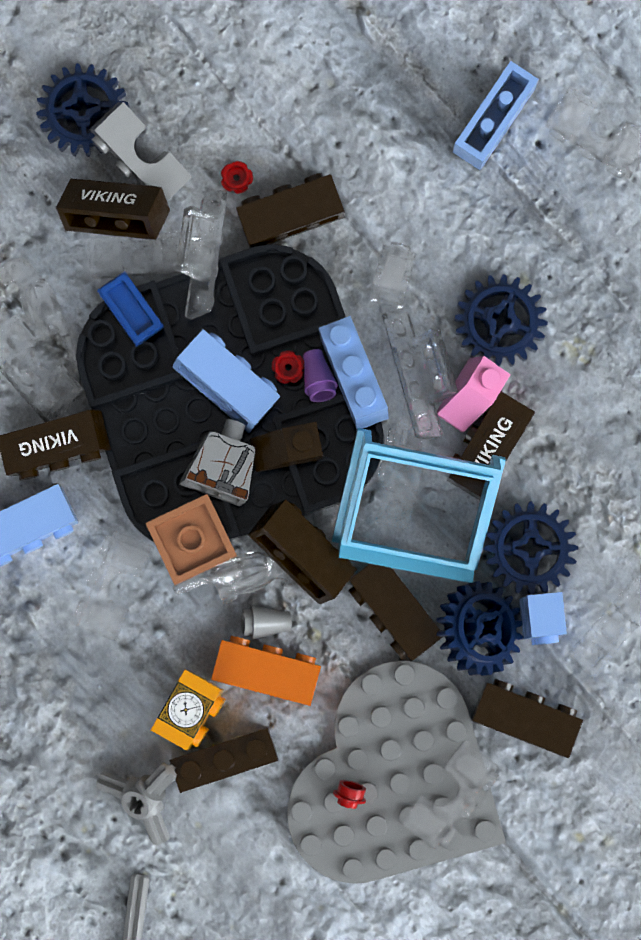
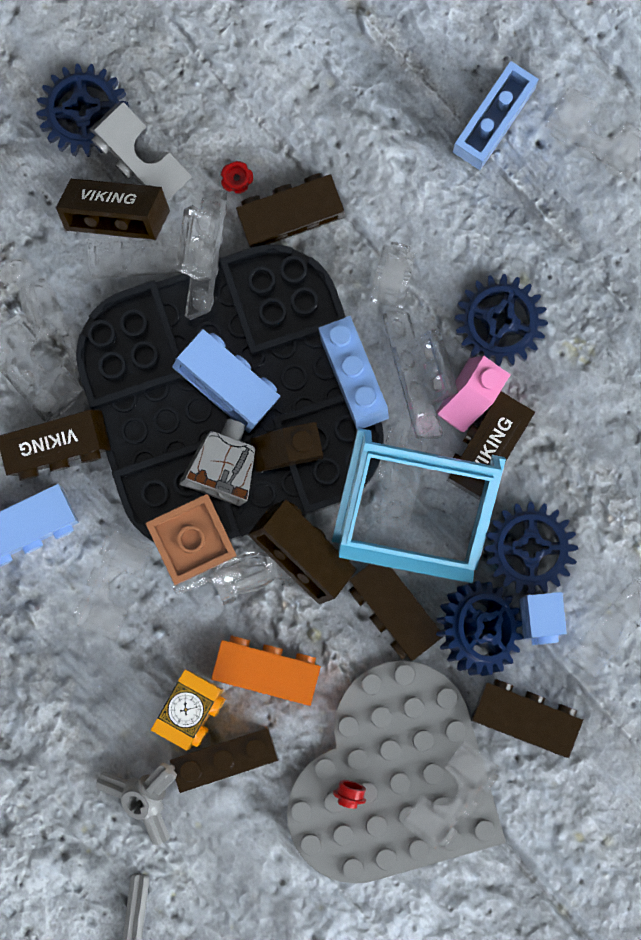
blue tile [97,271,164,347] -> none
light grey cone [241,605,292,639] -> none
red plate [271,350,304,384] -> none
medium lavender cone [303,349,338,402] -> none

